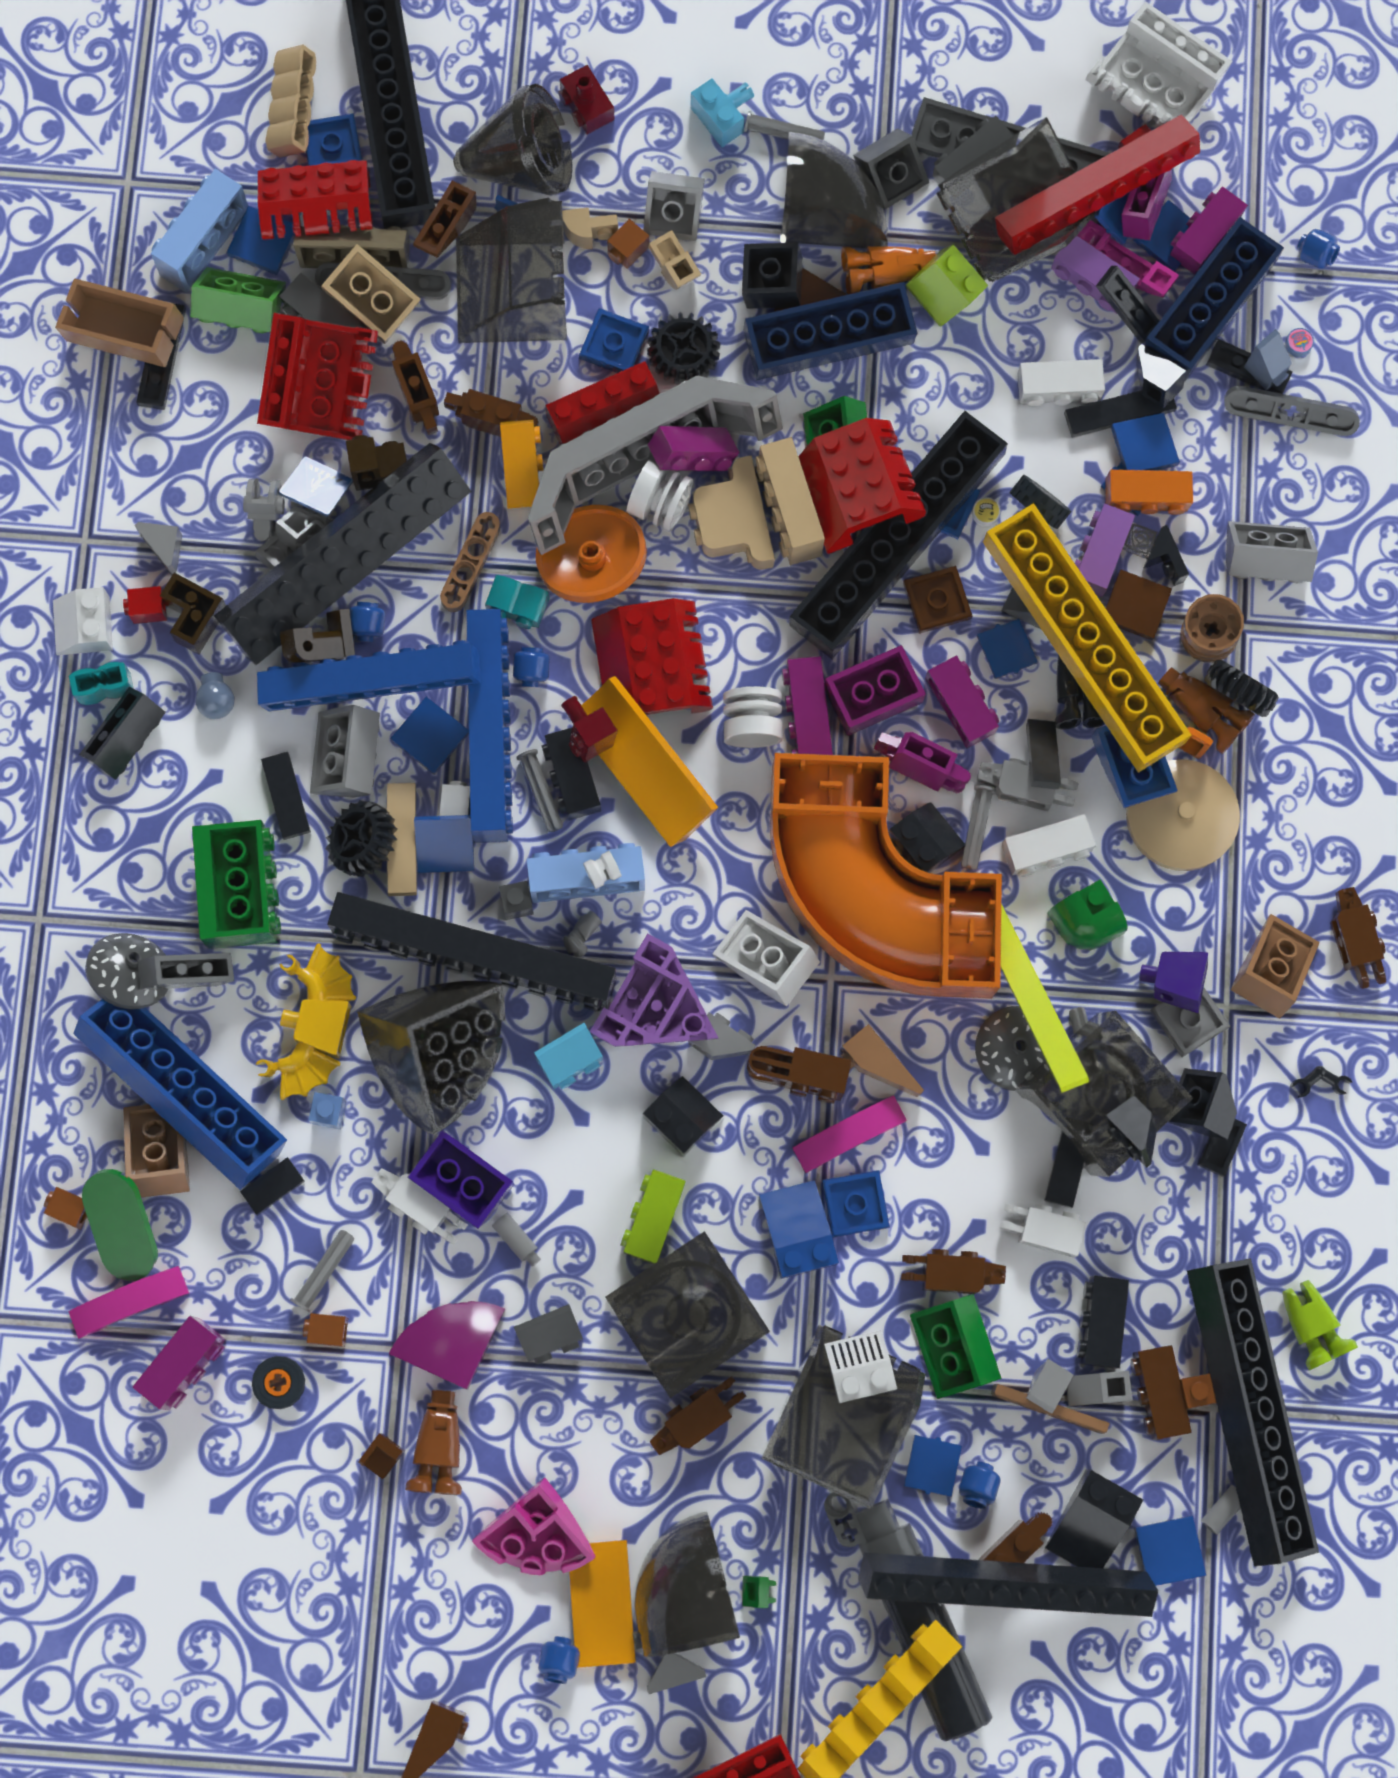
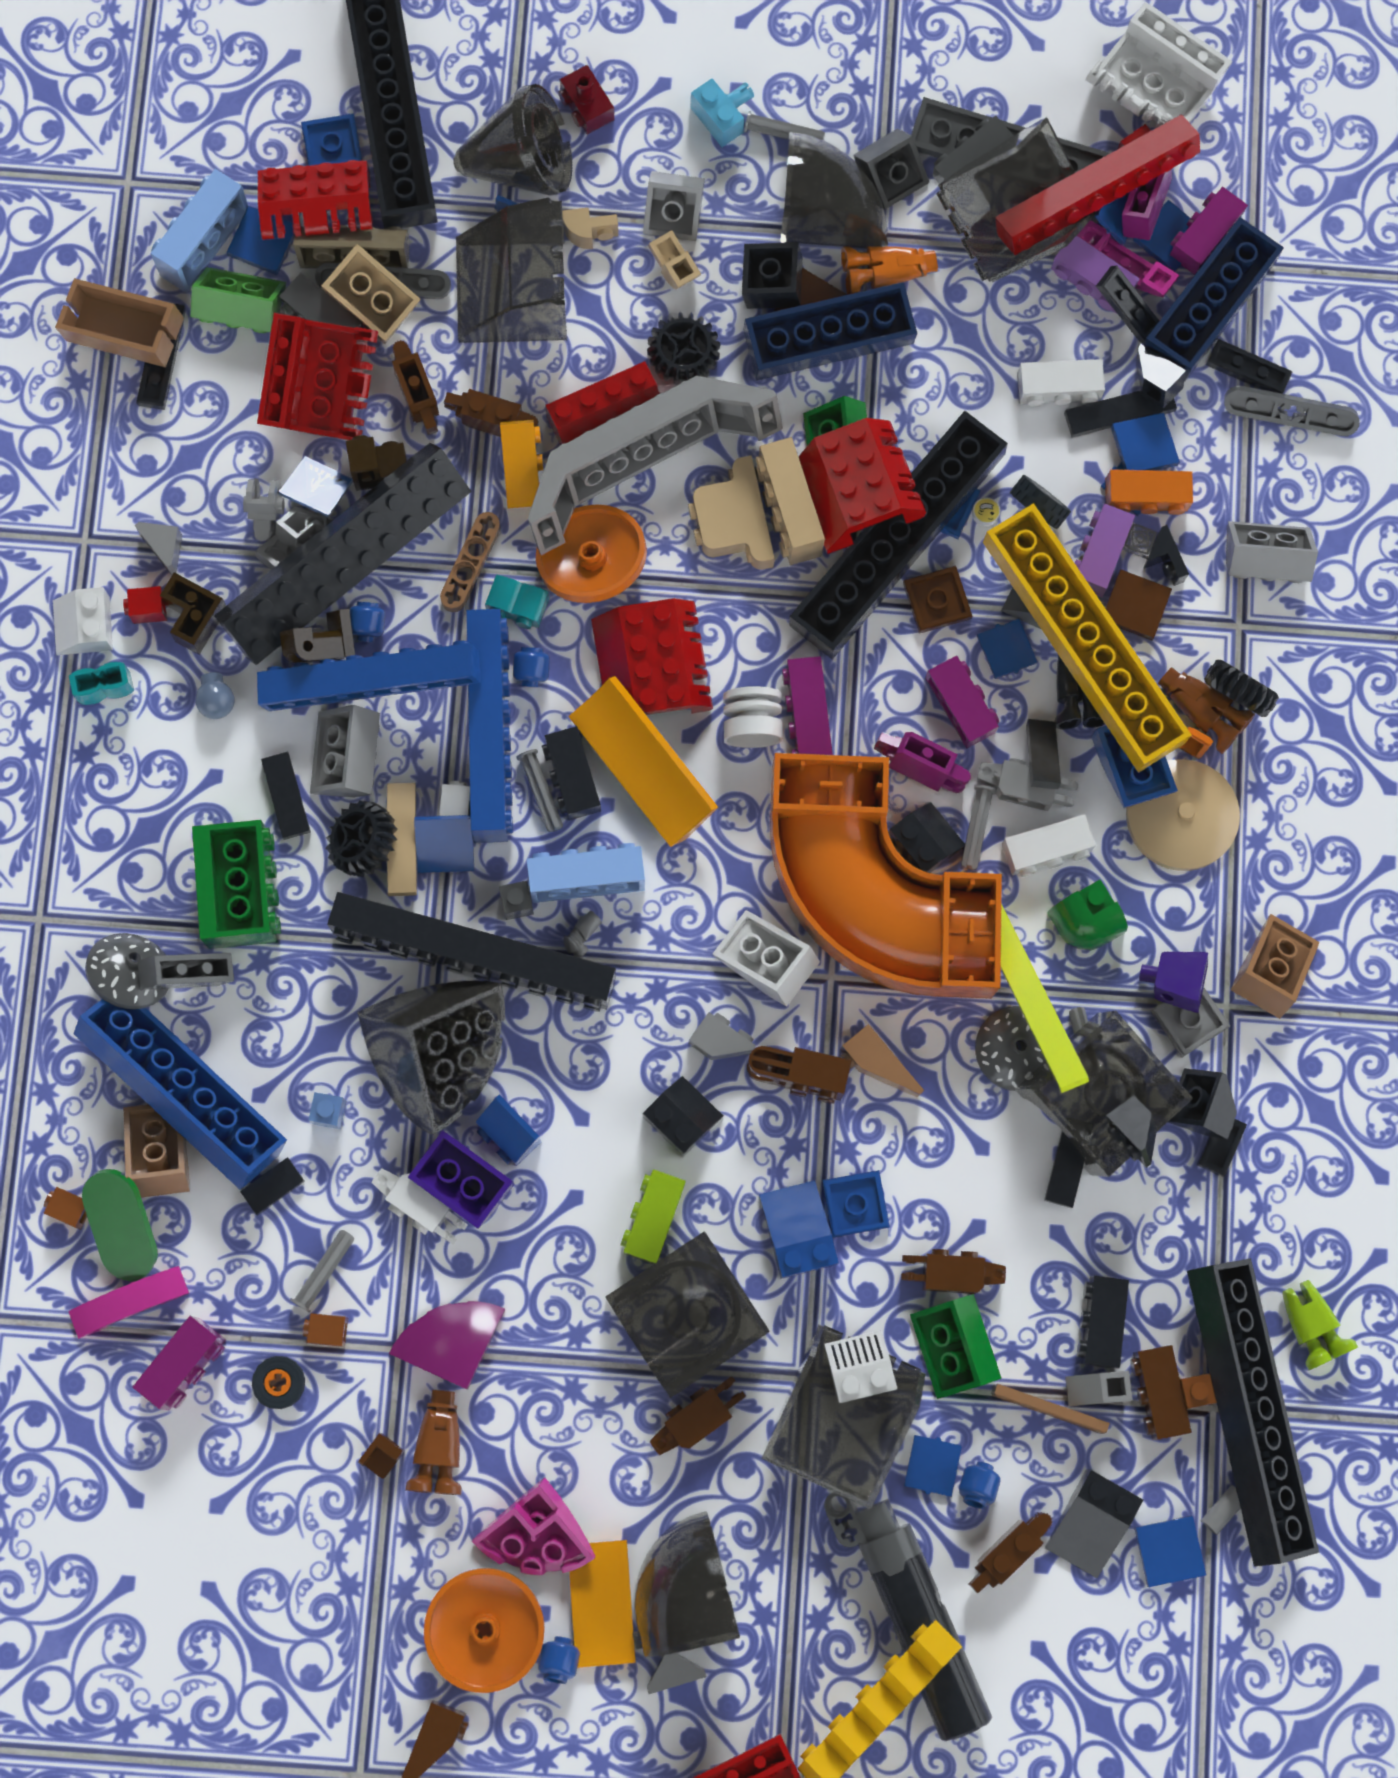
black brick [79,687,166,780] -> none
yellow torso [256,943,356,1100] -> none
tan brick [265,44,316,158] -> none
blue tile [390,696,469,775] -> none
reddish brown slope [413,180,476,258] -> none
light grey cylinder [492,1212,541,1267] -> none
dark grey slope [514,1304,583,1365] -> none
medium azure slope [534,1023,603,1090] -> none
dark red brick [561,696,618,763] -> none
blue tile [579,308,649,373] -> none
white wheel [583,851,622,889] -> none
medium lavender wedge [590,933,719,1047] -> none
dark orange brick [607,218,649,269] -> none
white wheel [626,460,693,532] -> none
magenta brick [648,426,740,471] -> none
green tile [742,1575,776,1608] -> none
dark pink slope [792,1095,907,1174] -> none
magenta brick [824,645,926,736] -> none
black brick [858,1552,1159,1617] -> none
lime slope [905,244,989,327] -> none
white hinge [999,1204,1086,1258] -> none
light grey slope [1026,1359,1073,1414] -> none
medium nougat wheel [1181,594,1244,663] -> none
sand blue slope [1244,329,1292,390] -> none
tile [1285,328,1314,357] -> none
black arm [1290,1066,1353,1098] -> none
blue head [1297,229,1340,269] -> none
reddish brown hinge [1330,887,1387,989] -> none
none -> orange dish [424,1568,545,1693]
none -> blue slope [476,1094,542,1166]

